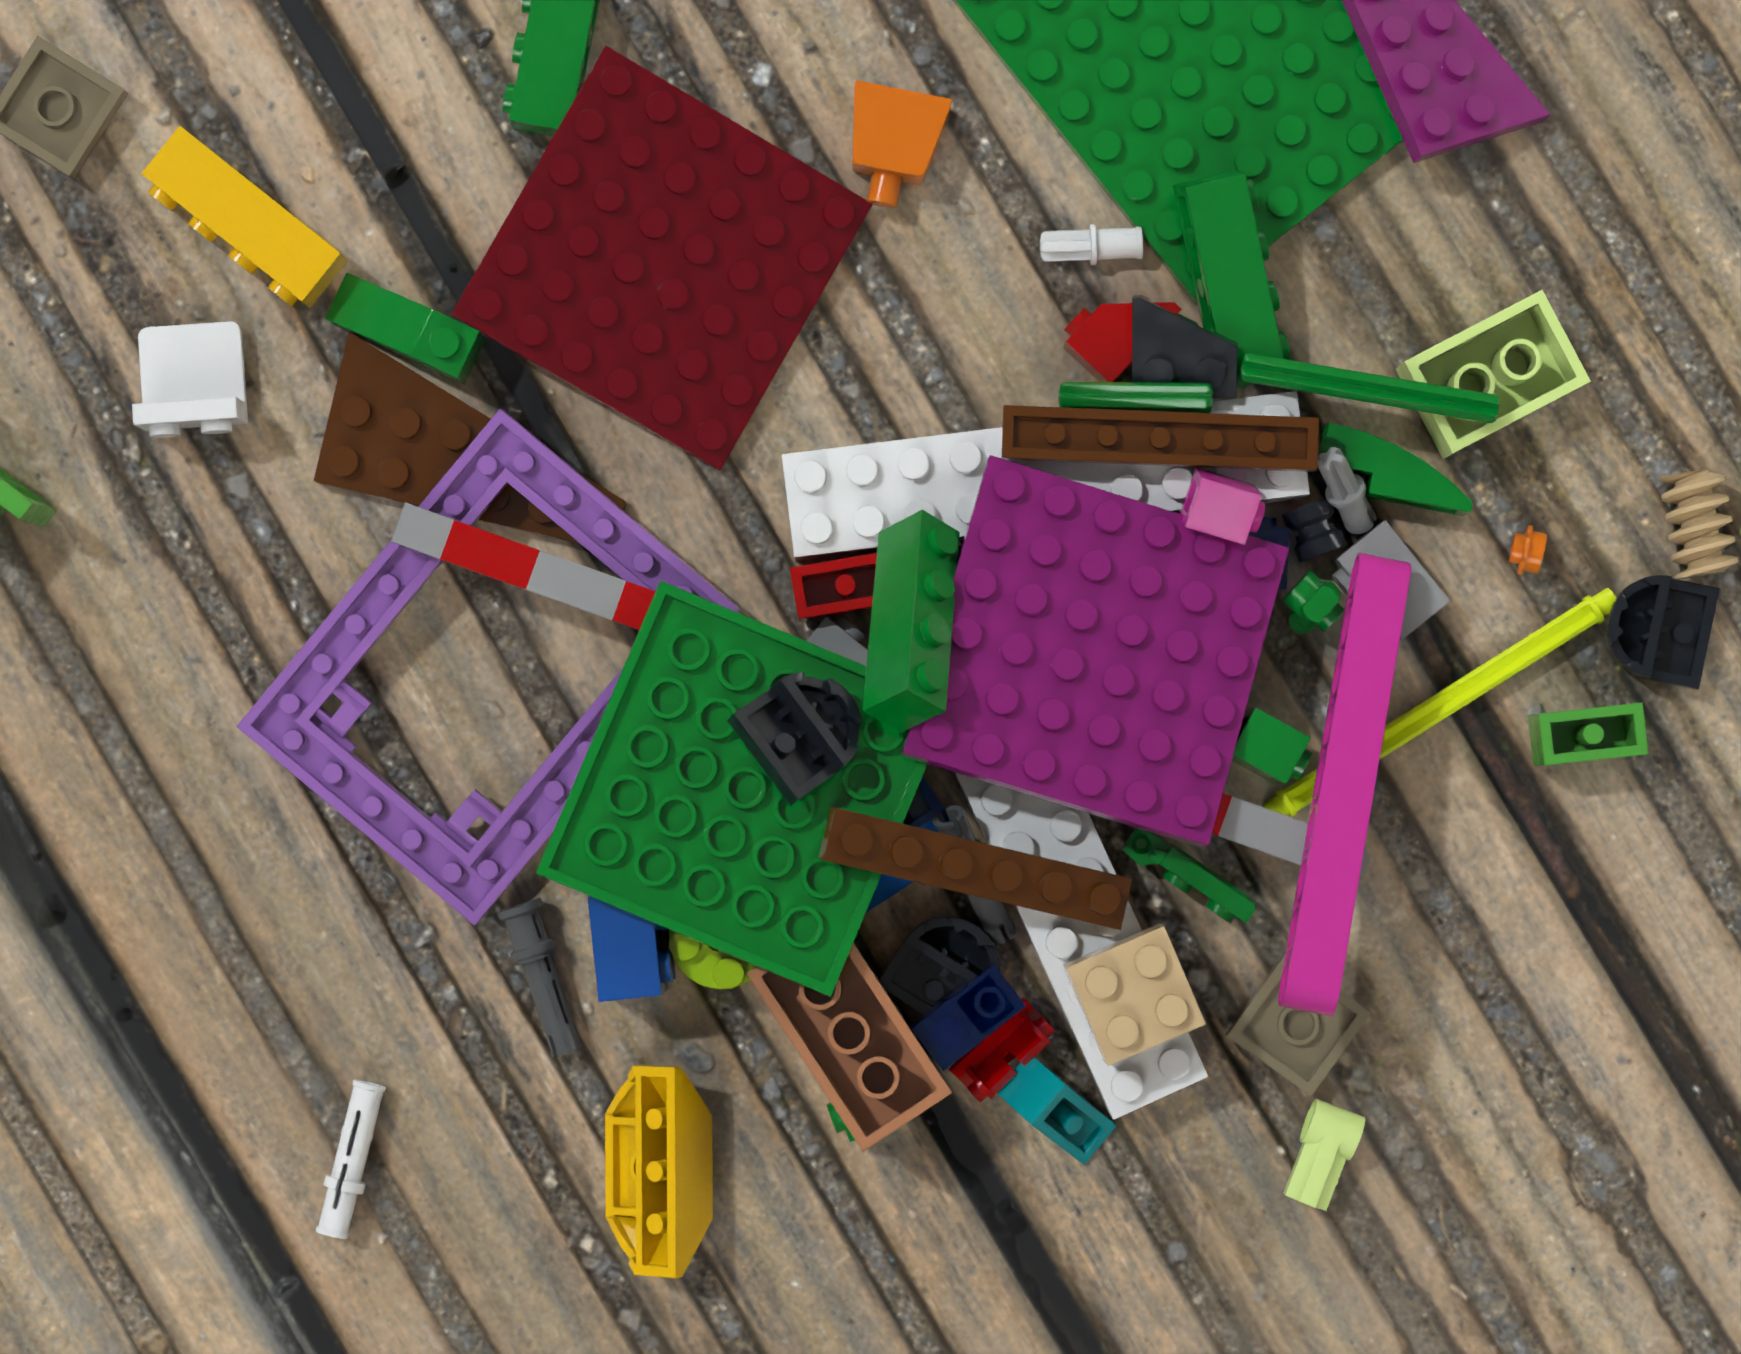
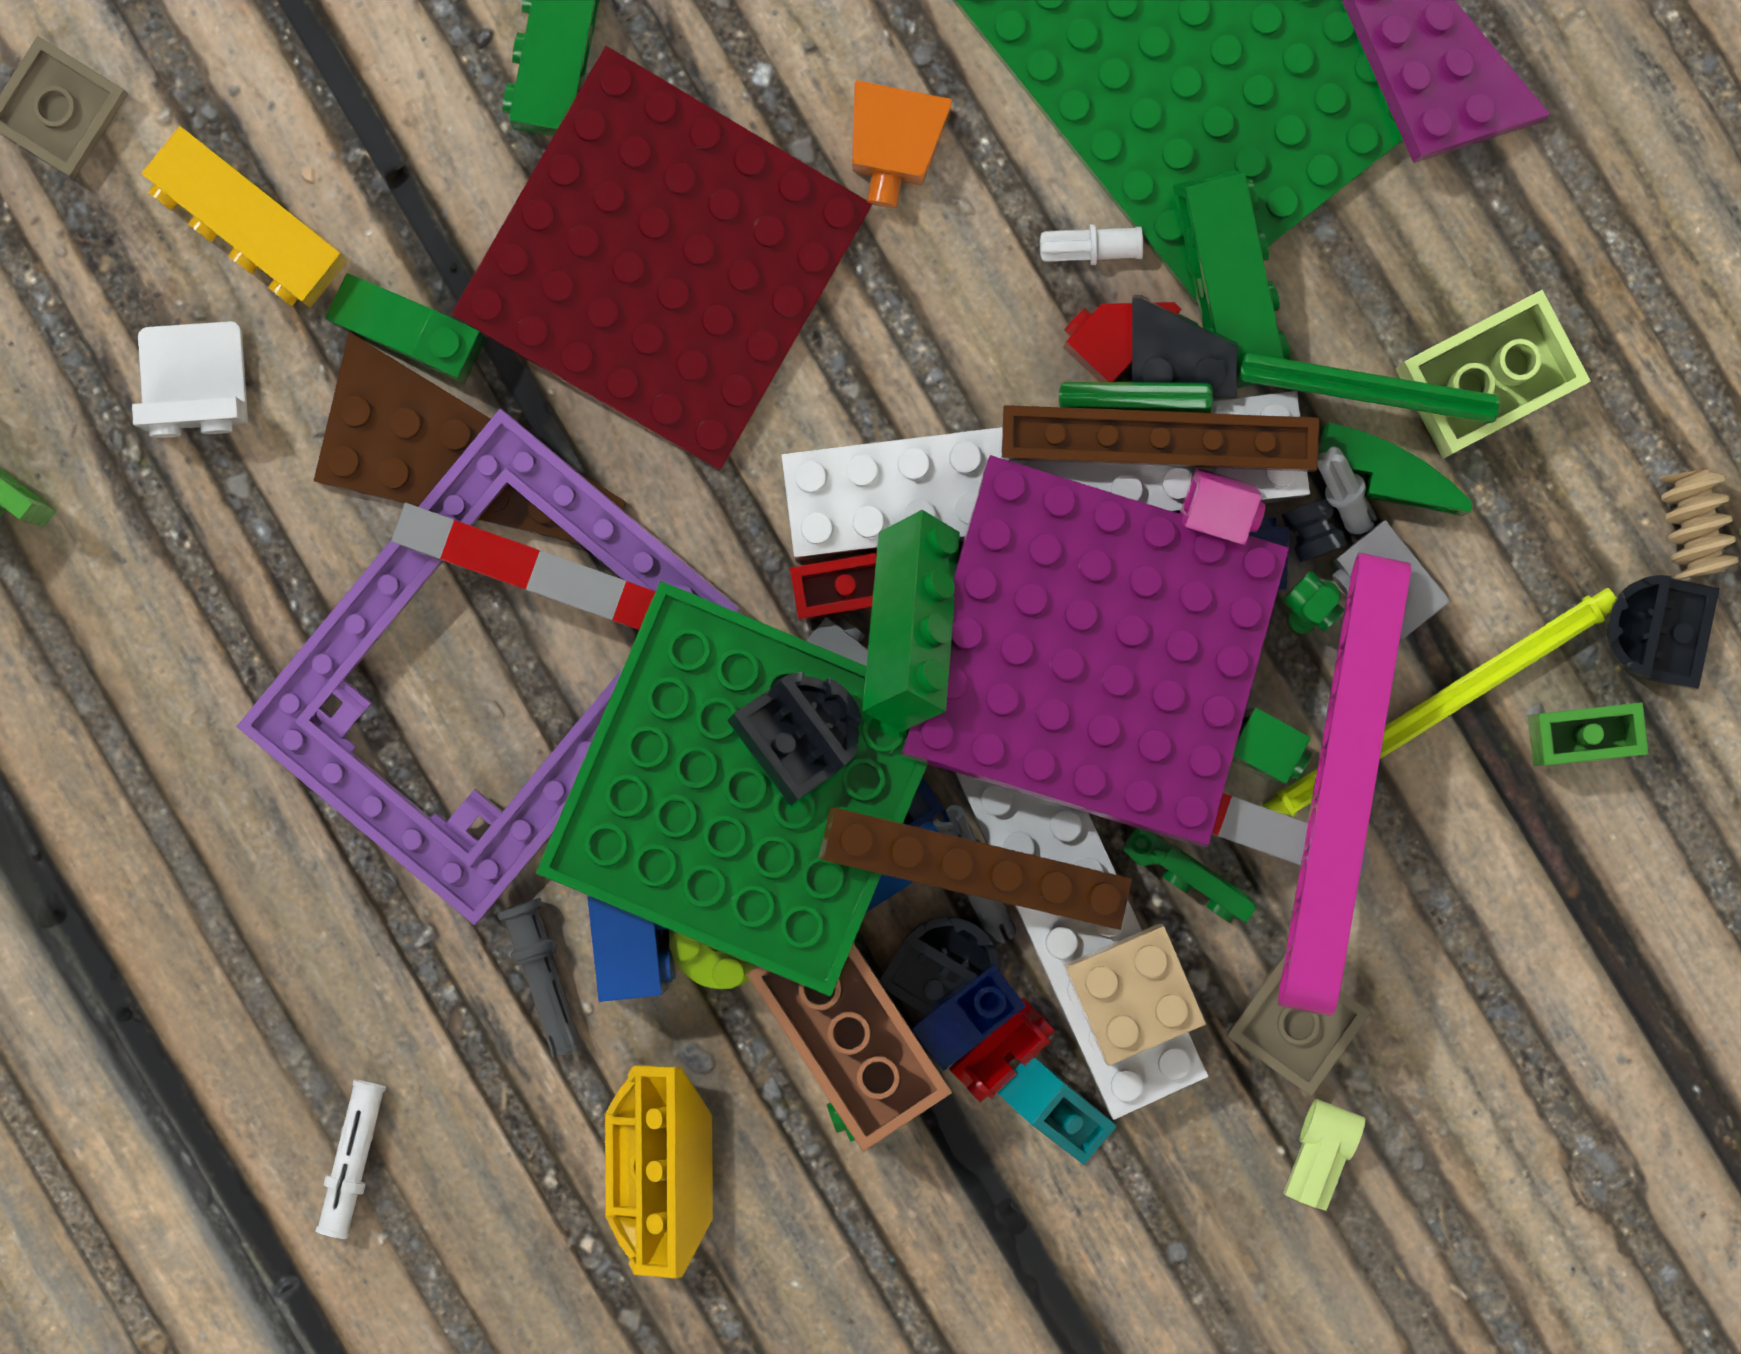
orange plate [1508,525,1547,575] -> none

